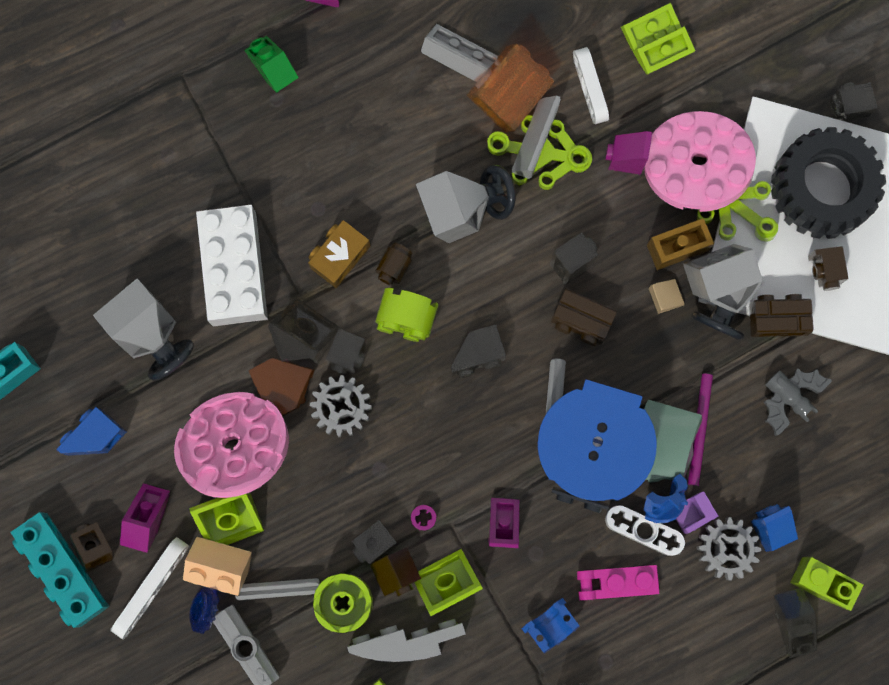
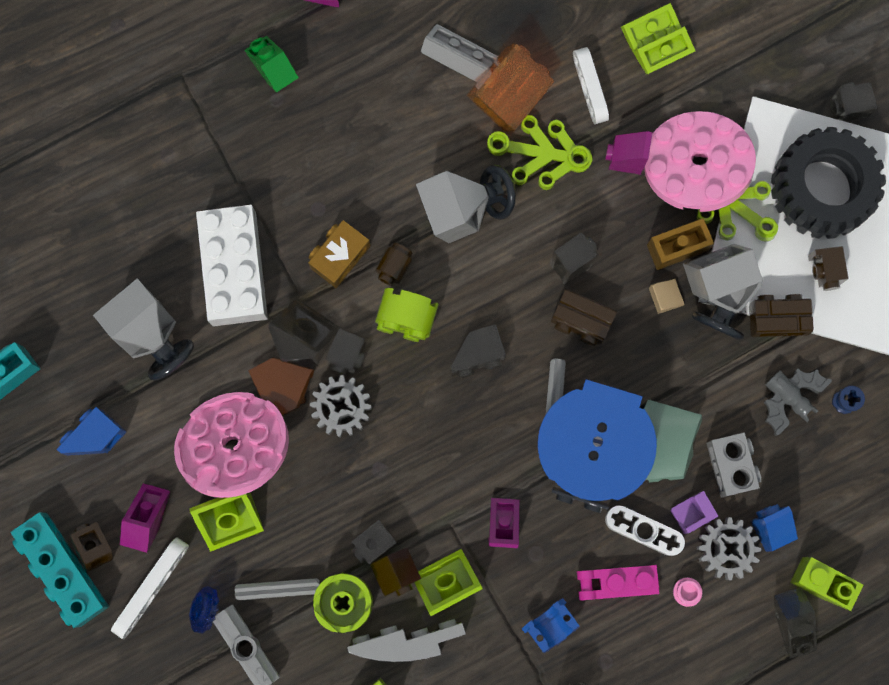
light nougat brick [183,537,252,596] -> none
magenta bush [411,505,436,530] -> none
light grey slope [512,96,561,179] -> none
blue piece [644,474,688,523] -> none
magenta bar [688,374,713,486] -> none
none -> bright pink plate [673,578,702,607]
none -> light grey brick [706,433,761,498]
none -> dark blue bush [832,386,865,414]

